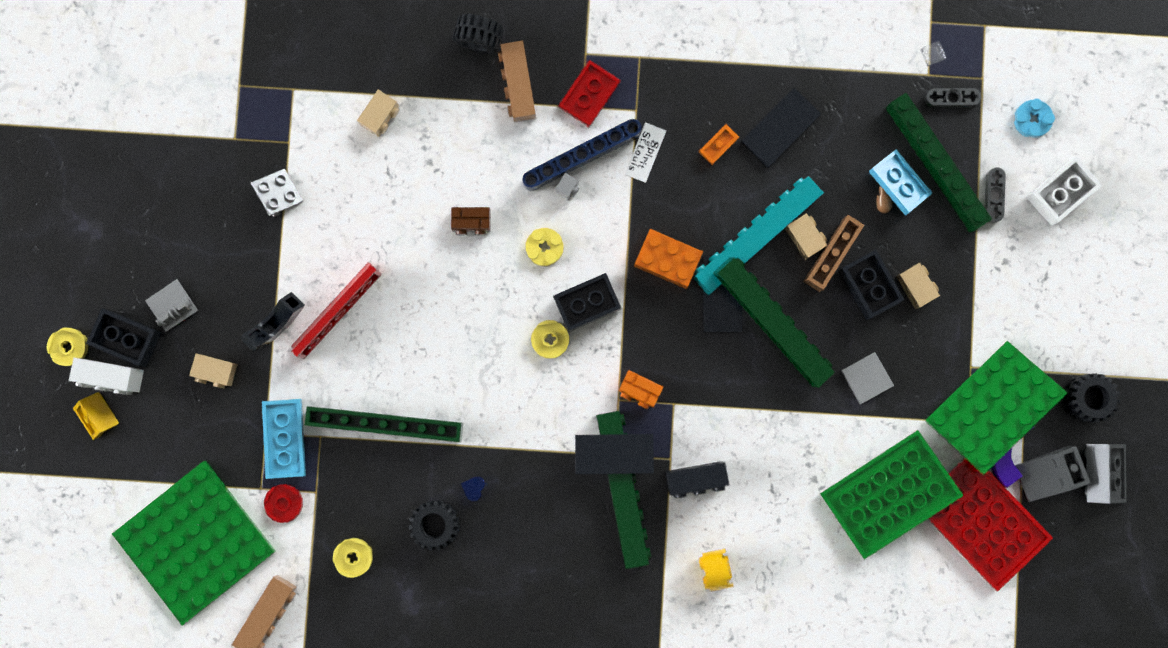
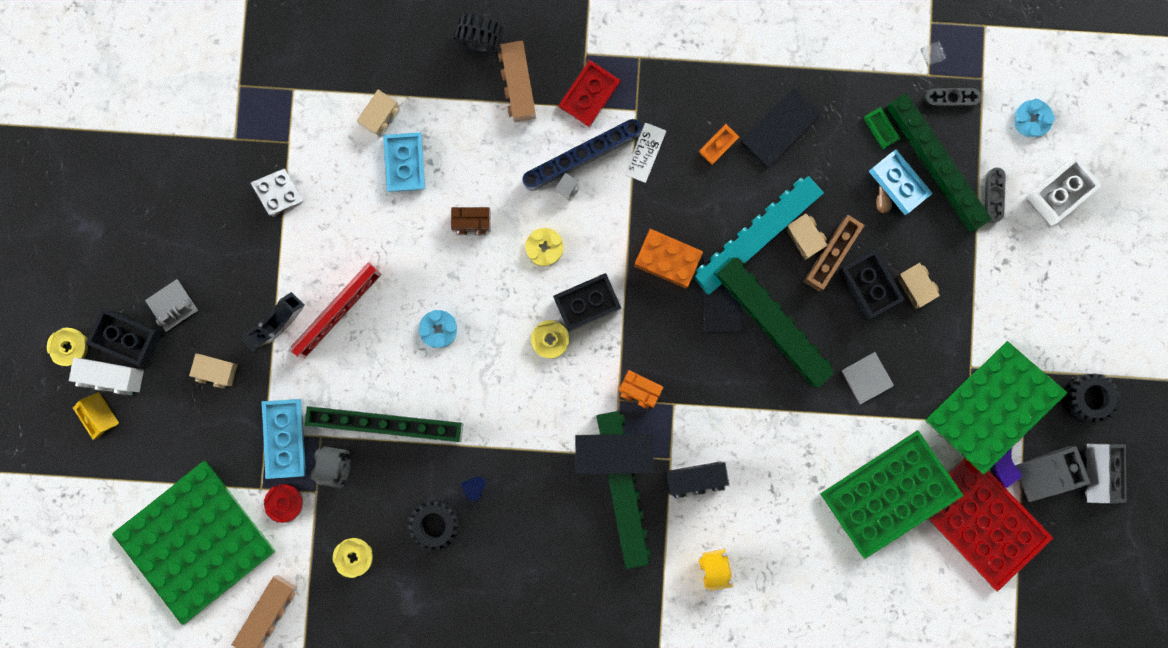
none -> dark grey brick [311,446,351,489]
none -> medium azure plate [383,132,426,192]
none -> medium azure plate [419,310,457,348]
none -> green tile [864,107,900,149]

